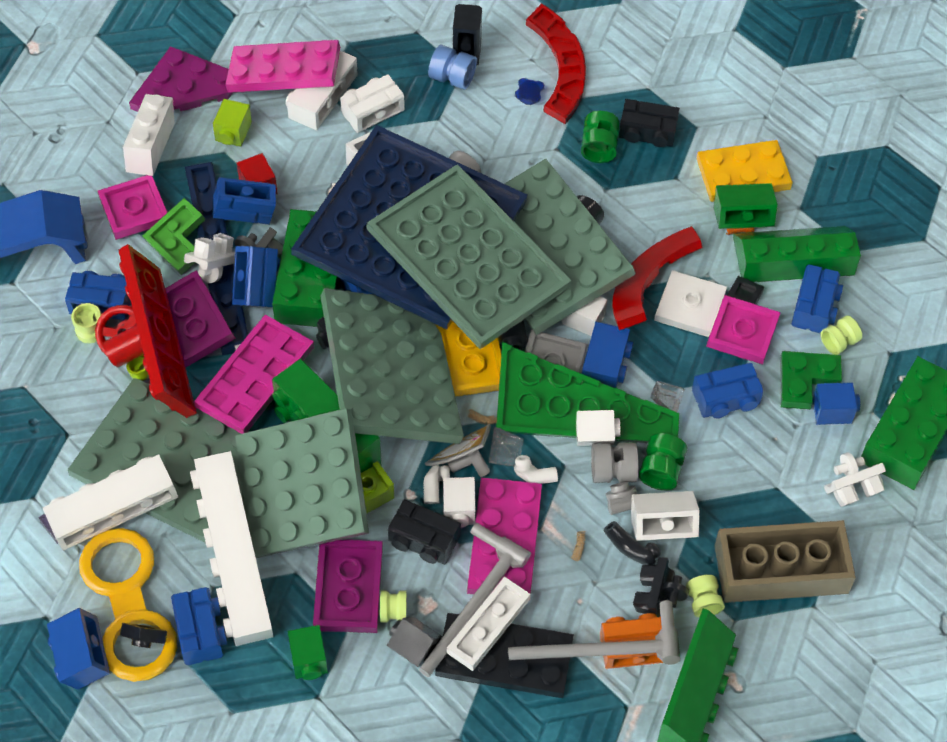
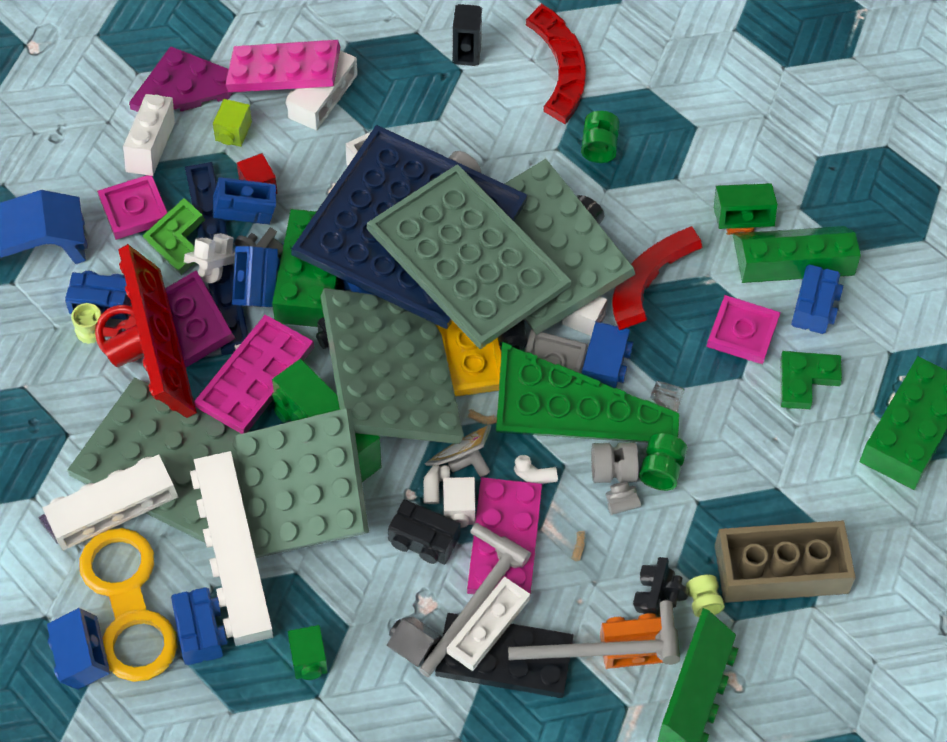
black plate [120,623,167,648] -> none
lime hinge [126,355,149,381] -> none
magenta plate [313,540,383,633] -> none
white brick [340,75,405,133] -> none
lime brick [361,461,394,514] -> none
yellowish green wheel [380,590,407,623] -> none
medium blue wheel [428,44,477,90] -> none
clear slope [489,427,524,467] -> none
clear blue plate [515,78,544,105] -> none
white brick [576,410,620,446] -> none
black arm [603,521,661,565] -> none
black brick [619,99,680,147] -> none
white brick [631,491,700,541] -> none
white plate [654,270,727,337] -> none
blue brick [692,363,763,419] -> none
yellow plate [696,140,792,202] -> none
black tile [727,276,764,304] -> none
blue brick [812,383,861,425] -> none
yellowish green wheel [820,316,862,355] -> none
white hips [824,452,886,507] -> none

